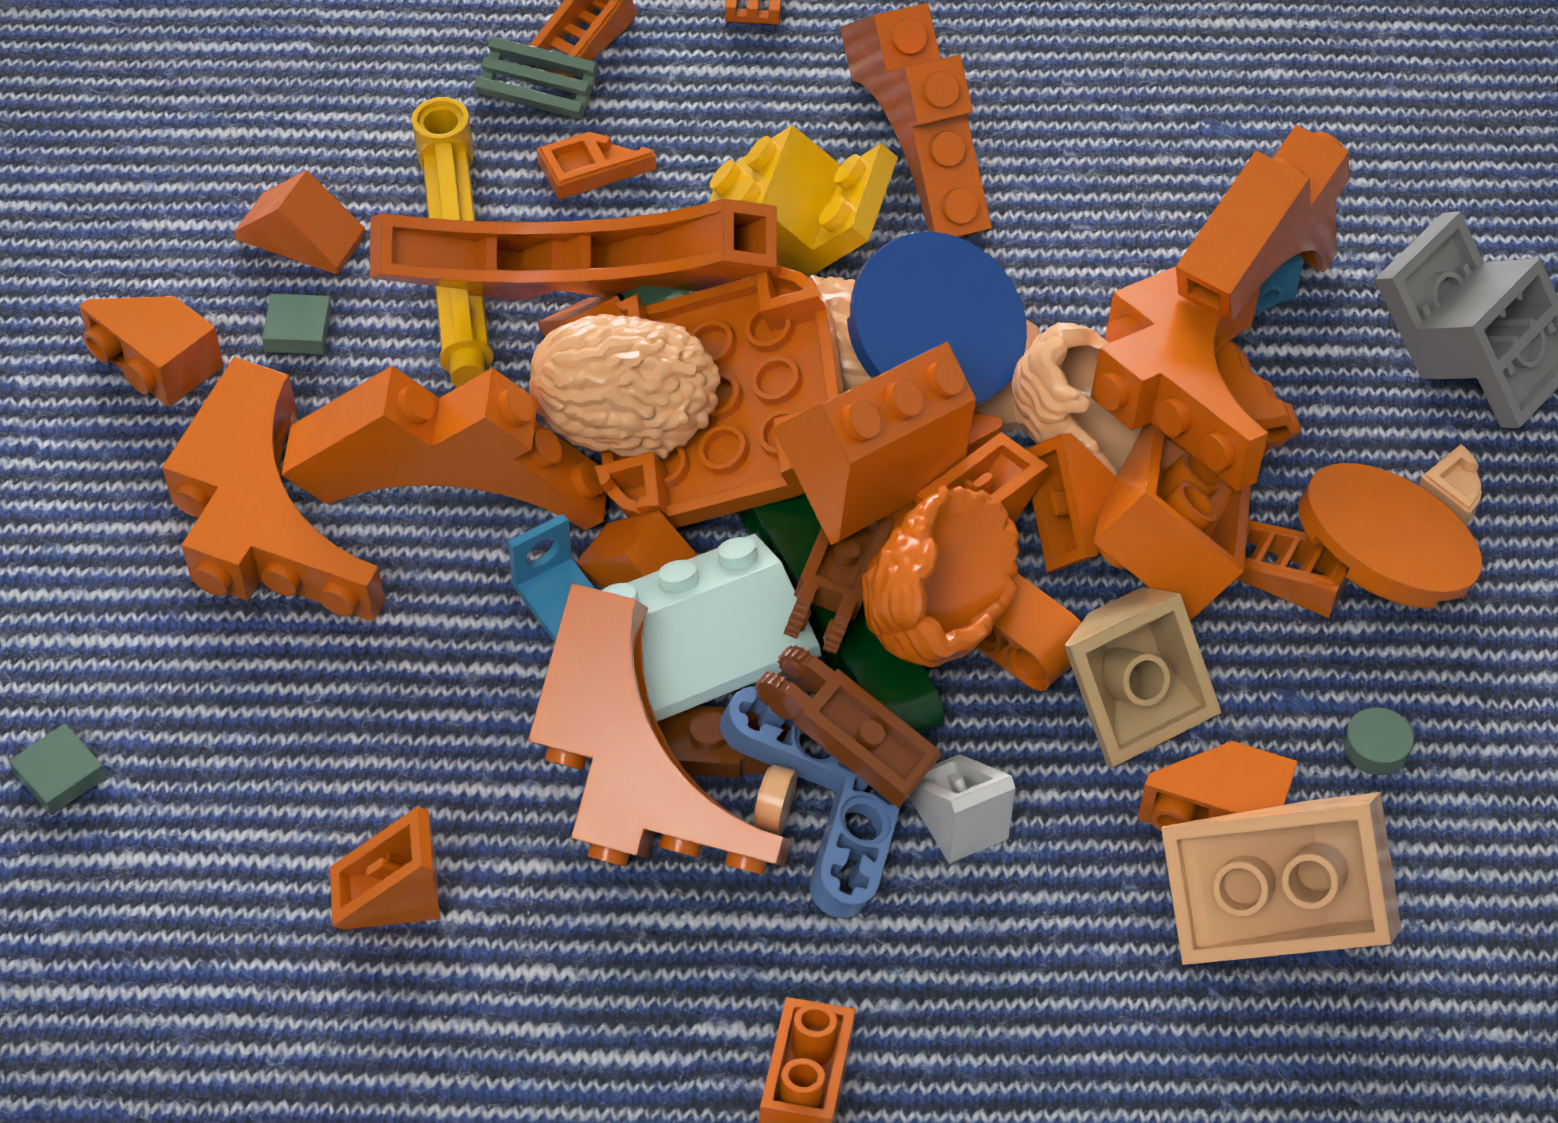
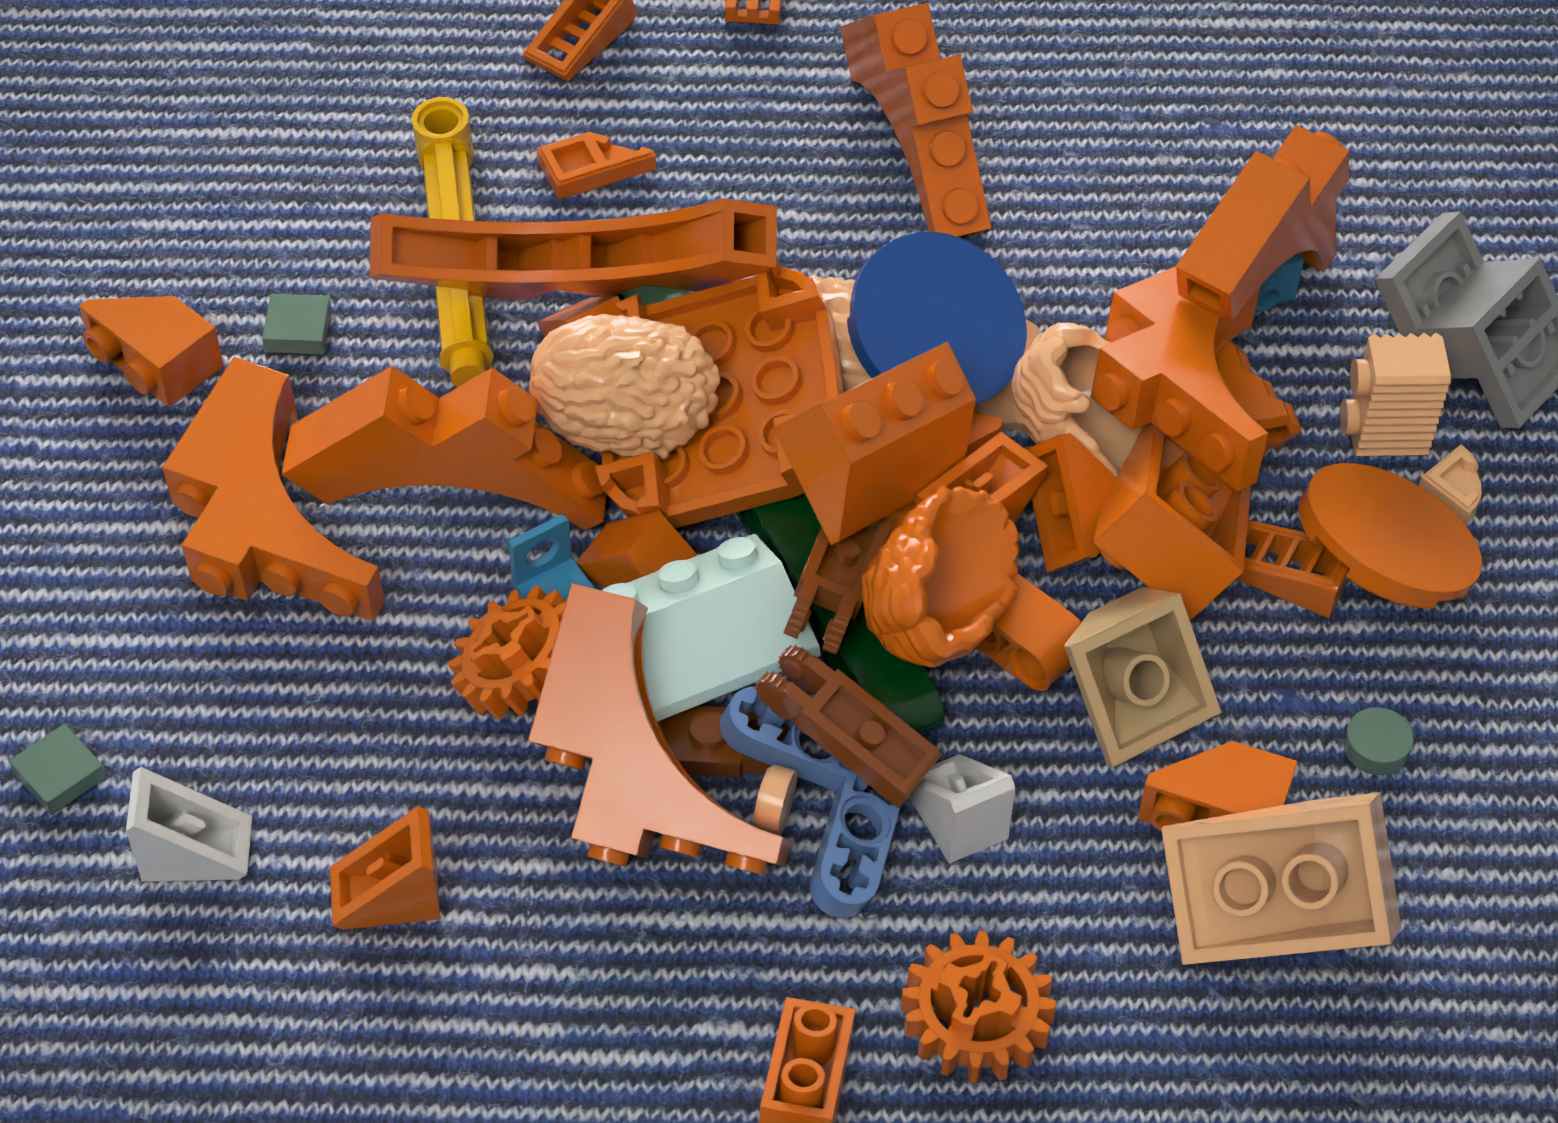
orange slope [234,170,366,275] -> none
sand green tile [474,36,599,120] -> none
yellow bracket [709,125,898,277] -> none
none -> white slope [126,767,252,882]
none -> orange gear [448,586,566,720]
none -> orange gear [901,930,1056,1083]
none -> light nougat brick [1340,333,1451,456]

